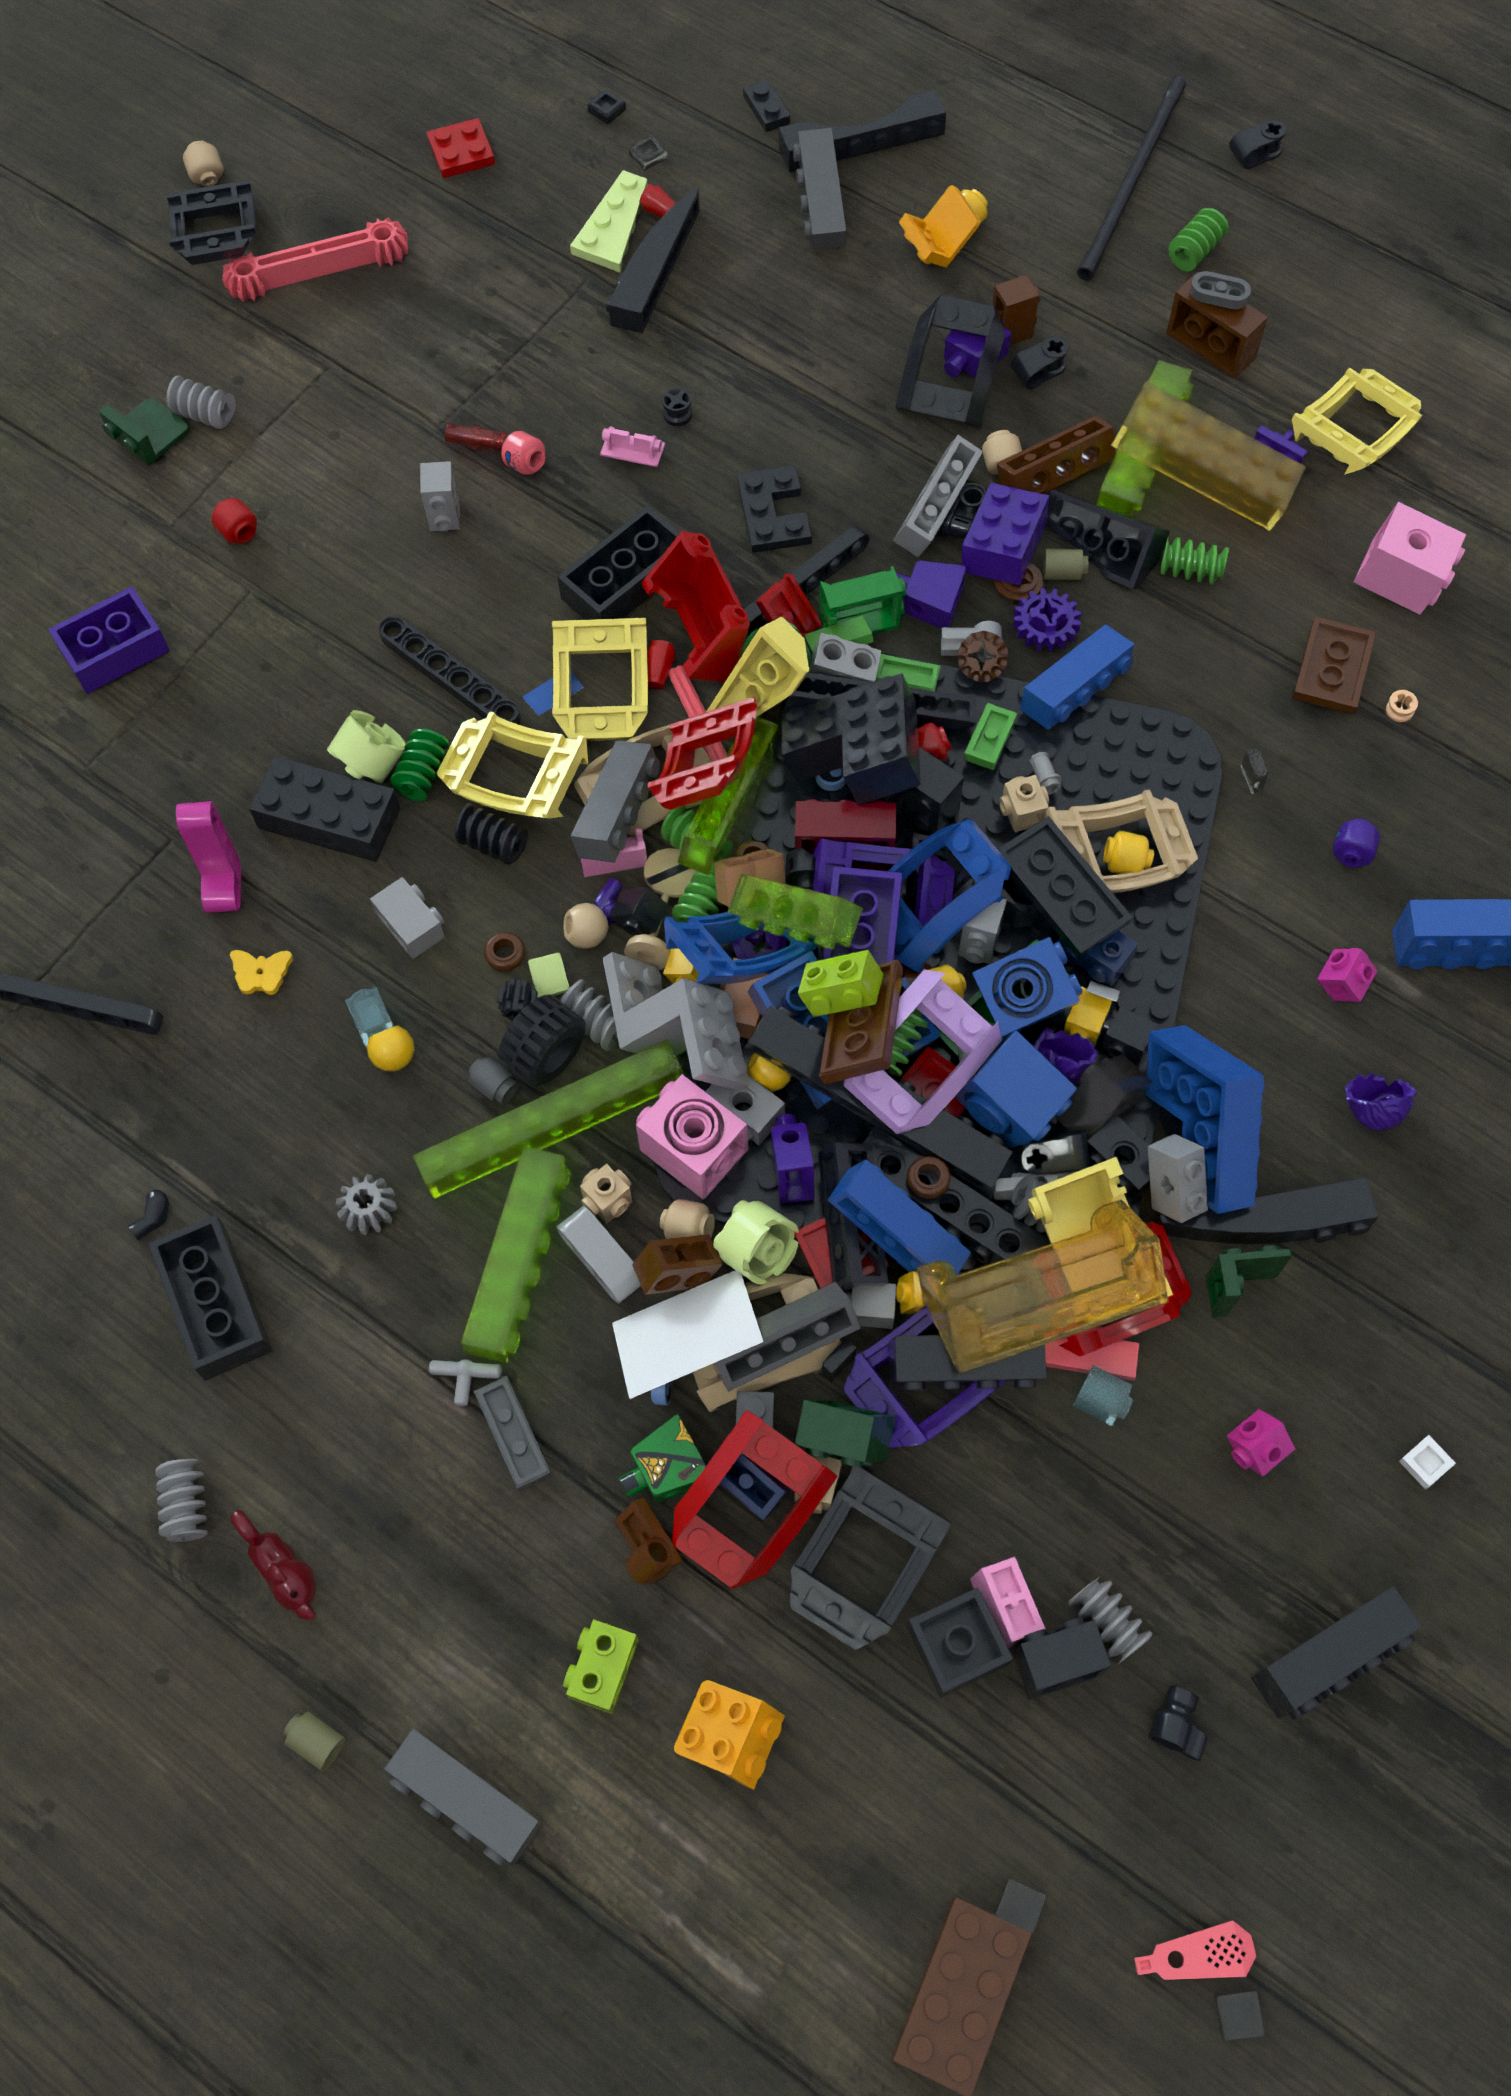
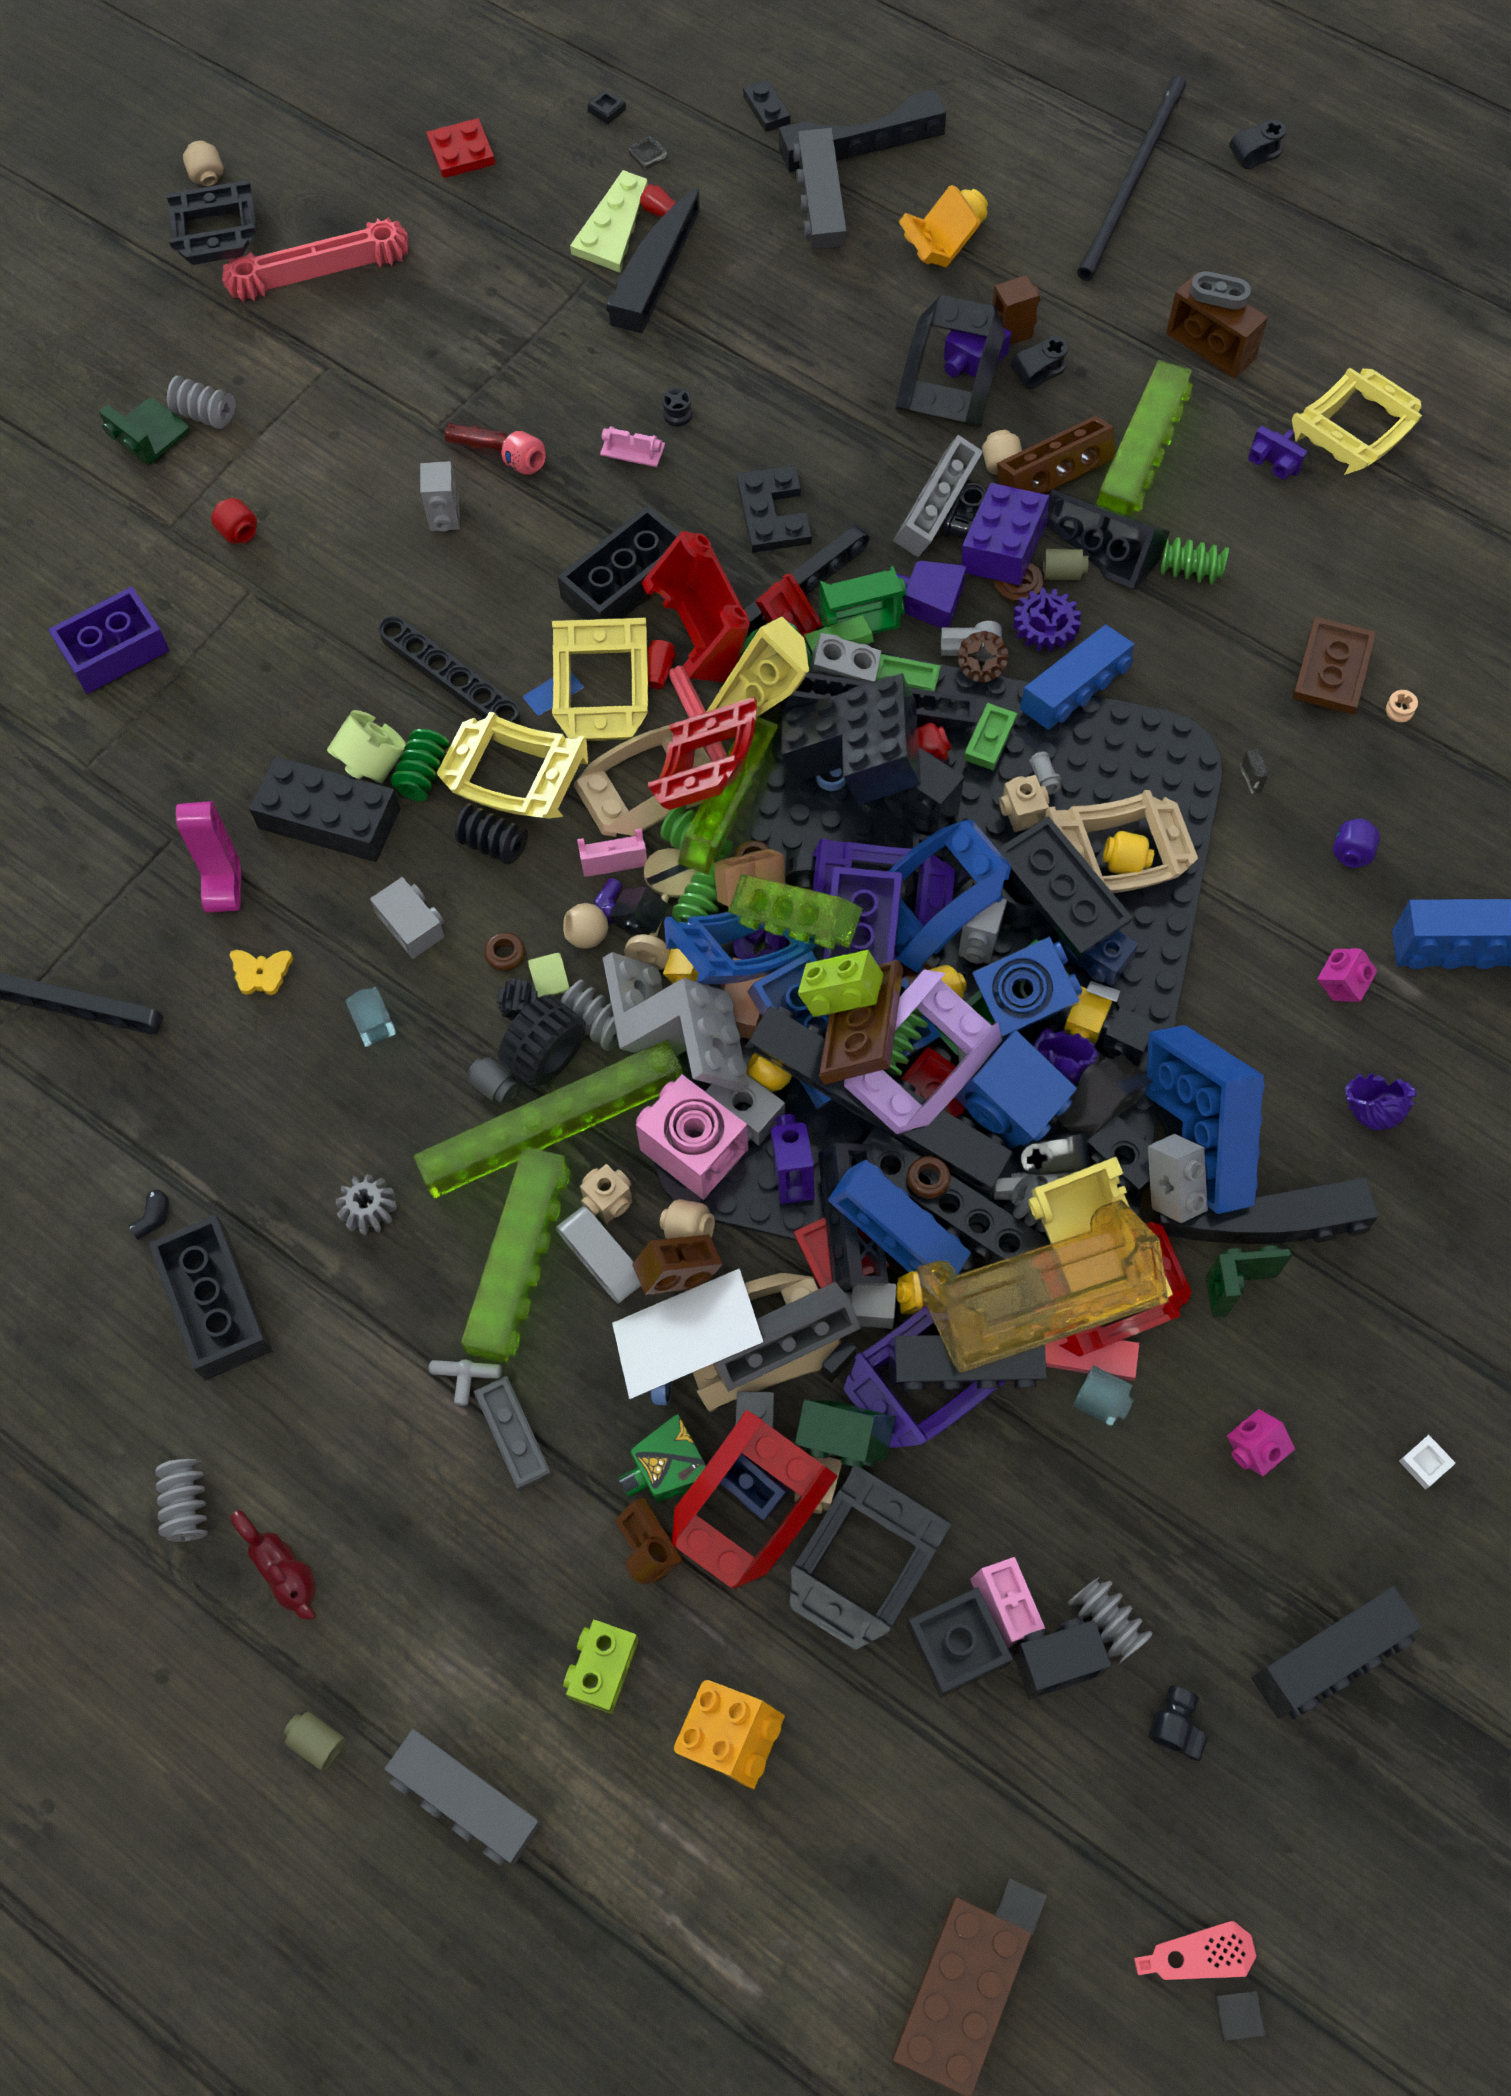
yellow piece [367,1025,415,1072] -> none
dark grey brick [571,740,660,863] -> none
yellowish green brick [713,1200,799,1285] -> none
dark red brick [795,799,896,871] -> none
clear yellow brick [1111,381,1305,531] -> none
bright green piece [1168,208,1229,272] -> none
bright pink brick [1354,502,1466,614] -> none

